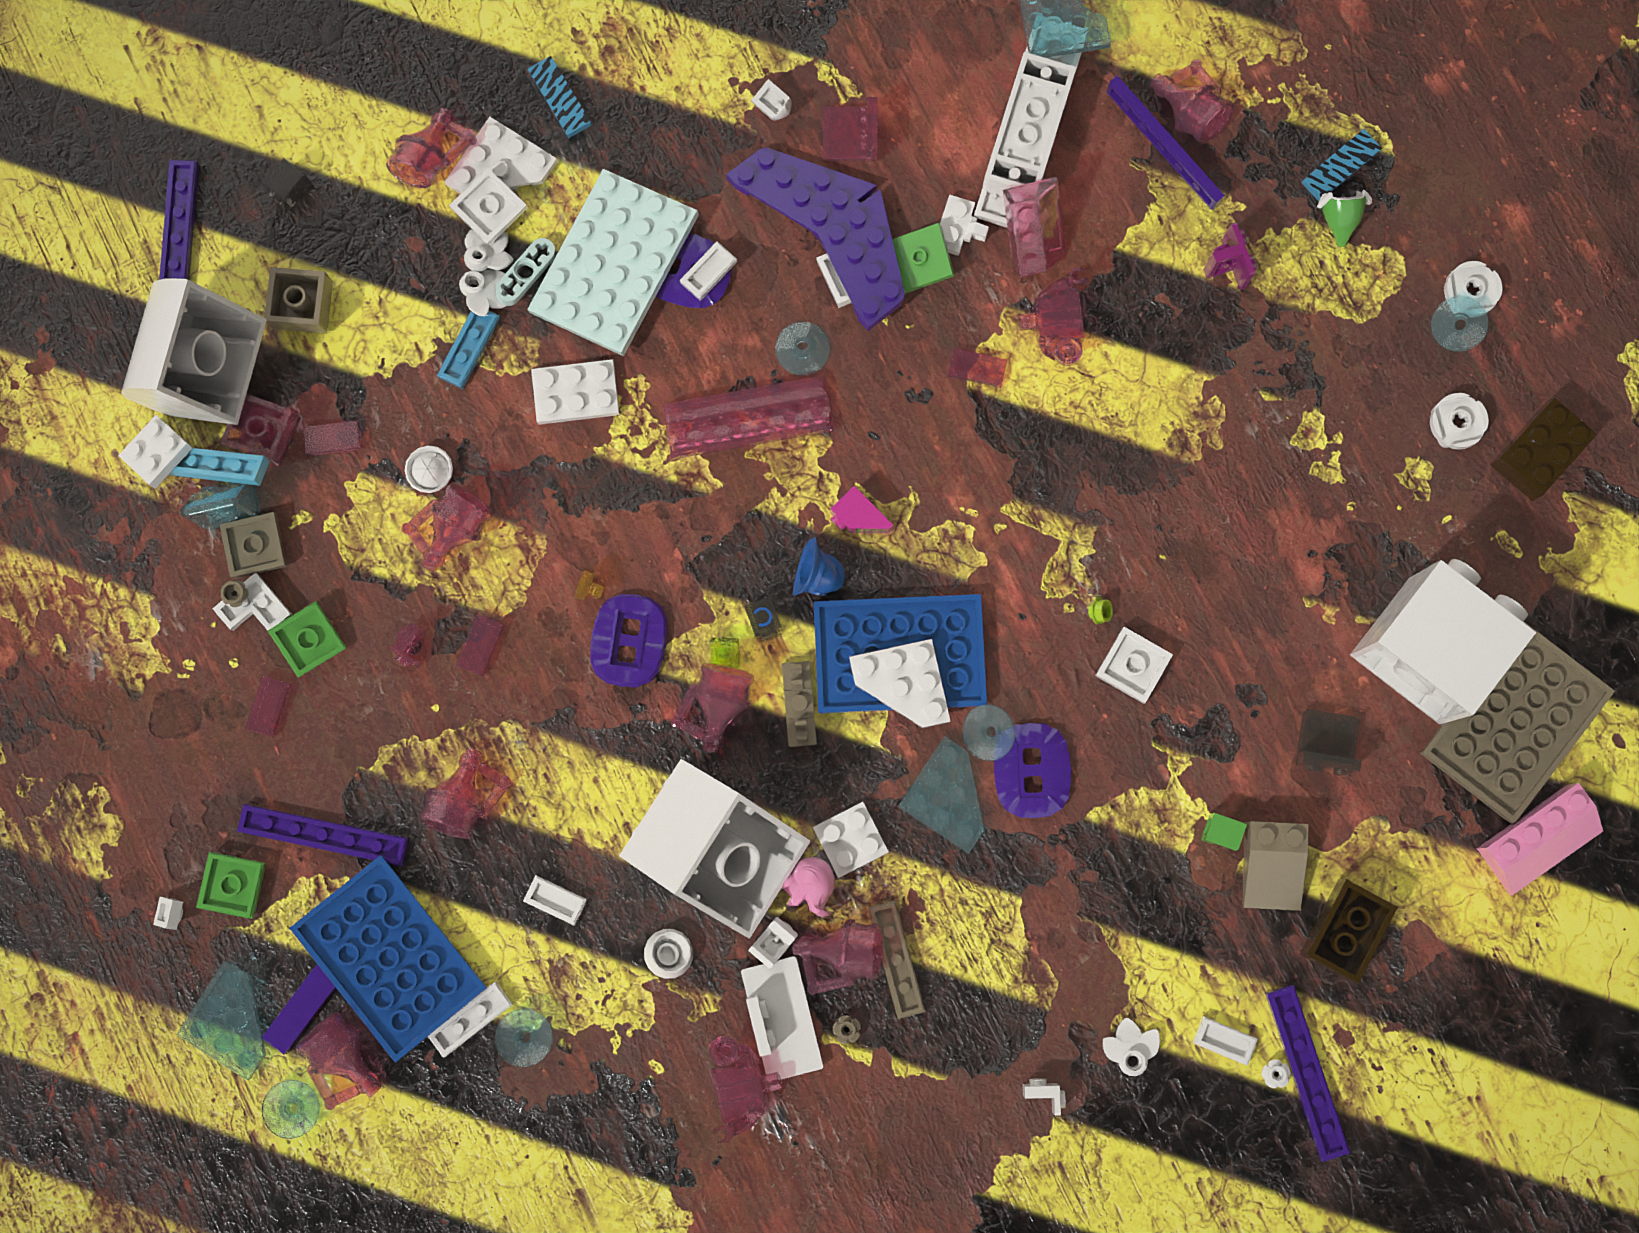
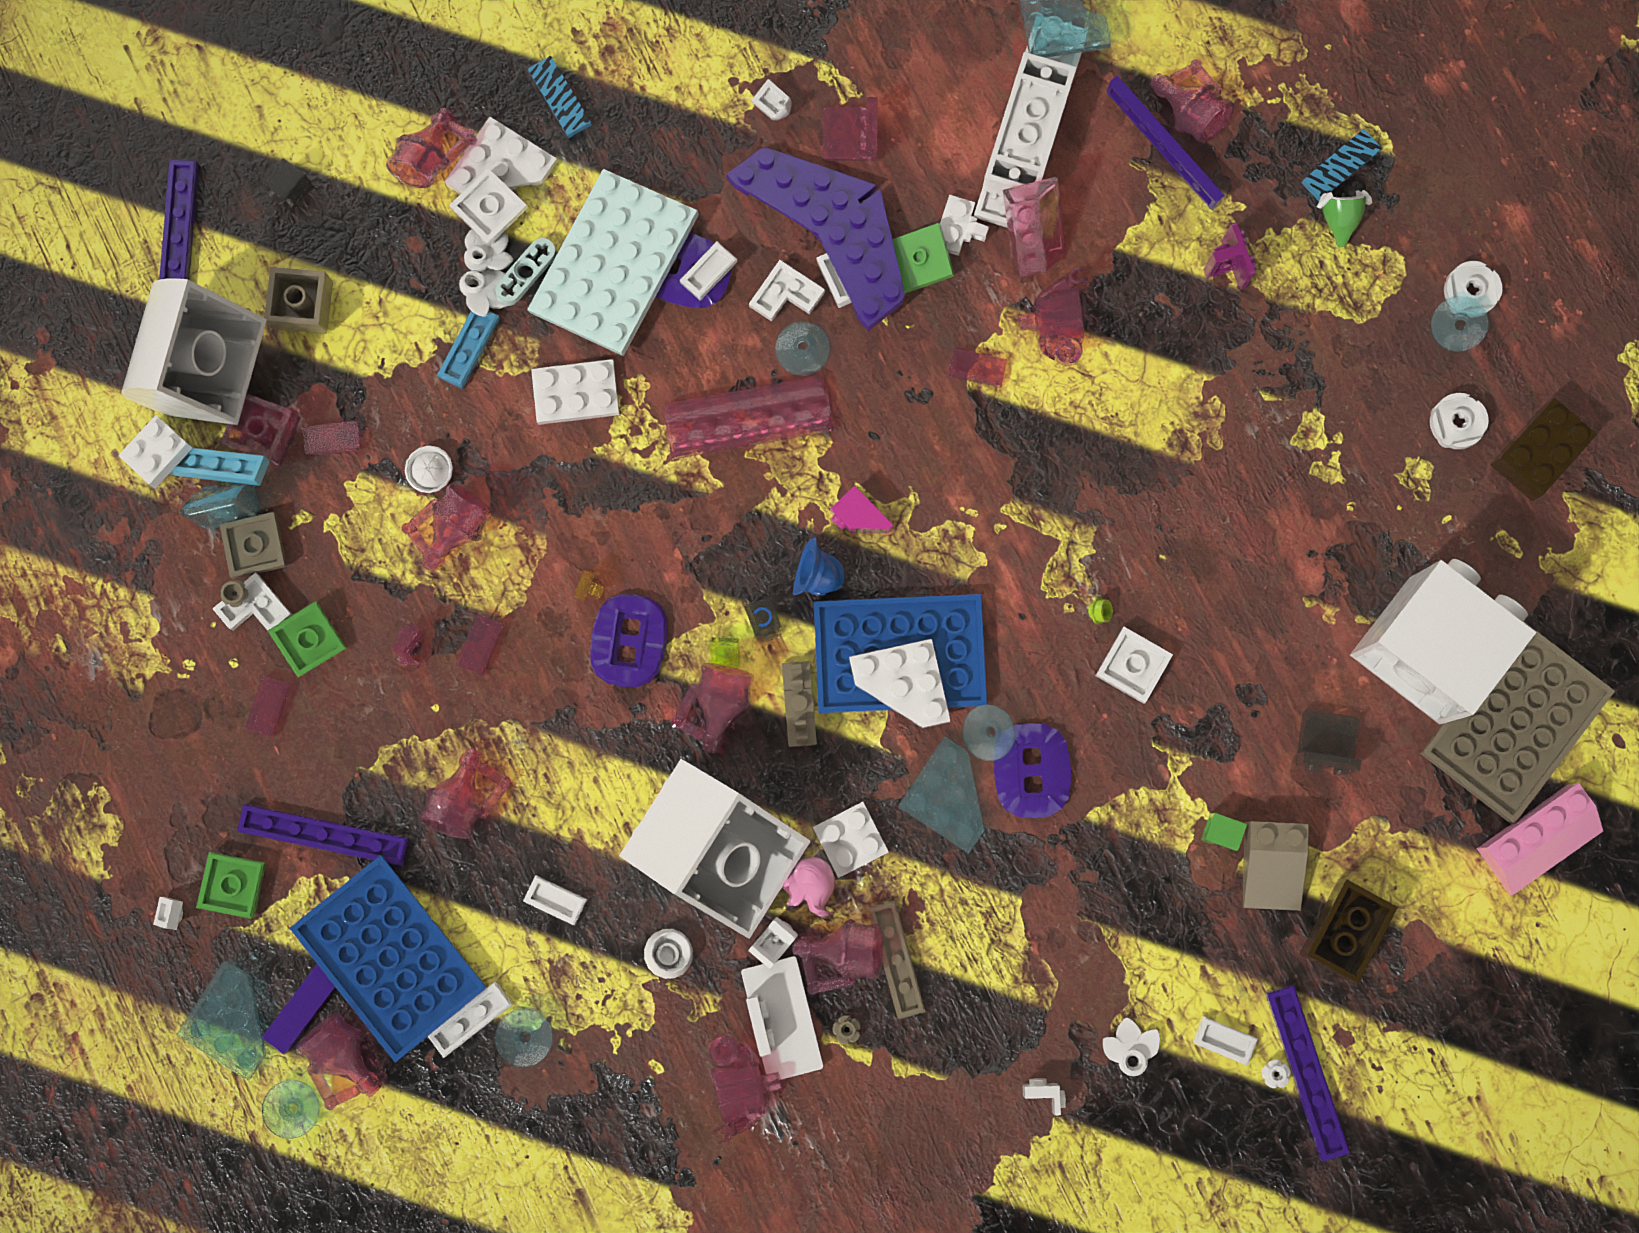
none -> white plate [749,260,825,321]

